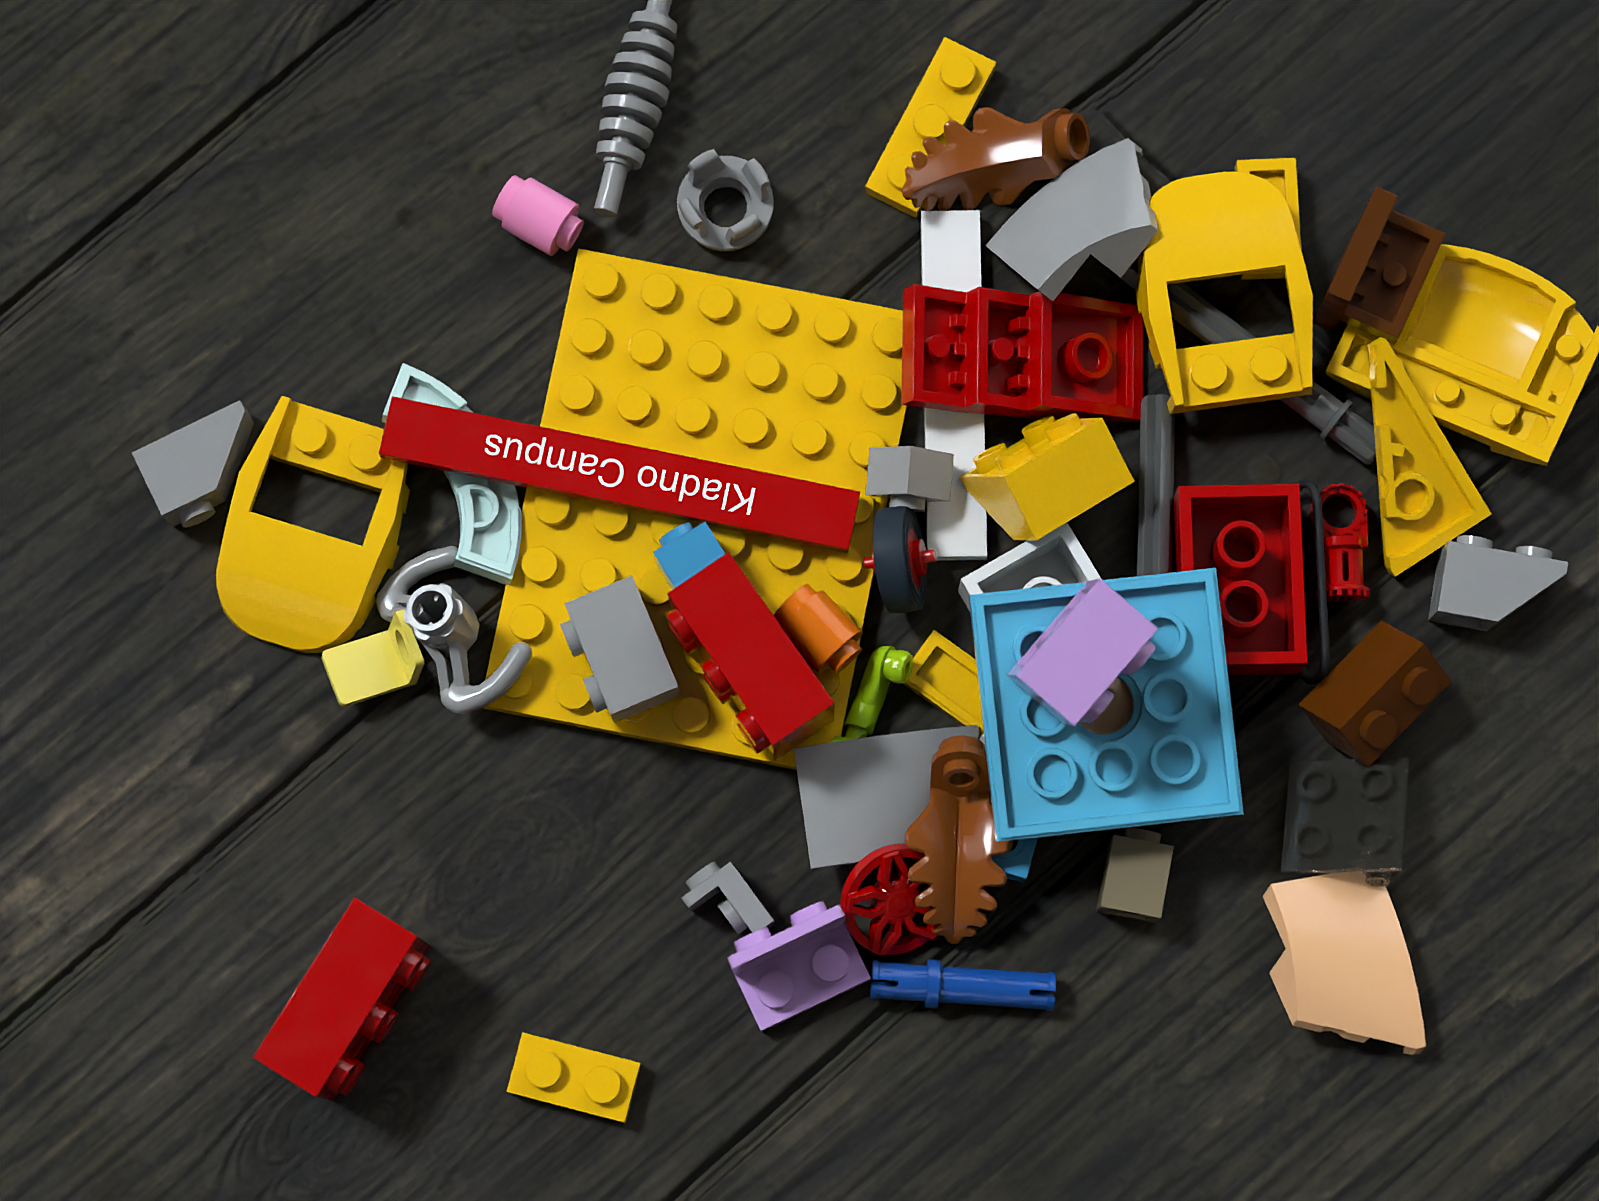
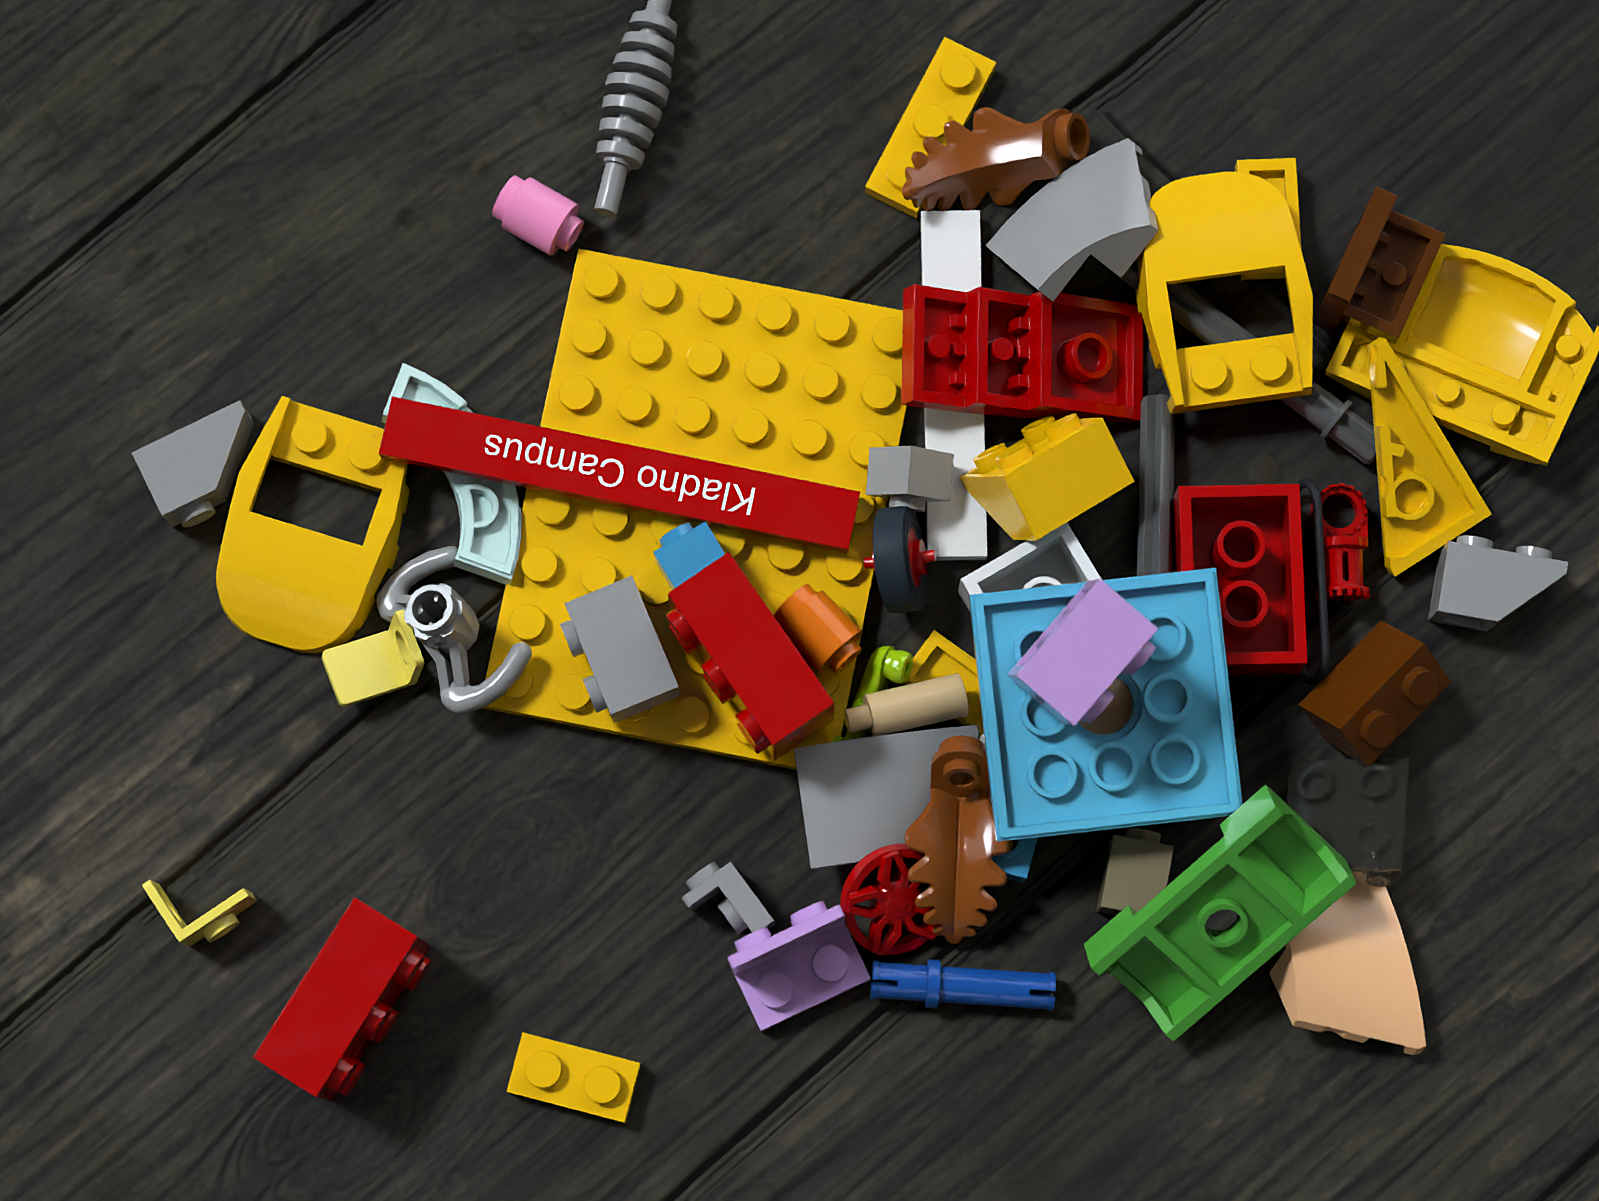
light grey piece [677,149,774,251] -> none
none -> light yellow bracket [142,880,257,947]
none -> tan cylinder [844,673,969,736]
none -> bright green piece [1084,784,1357,1042]

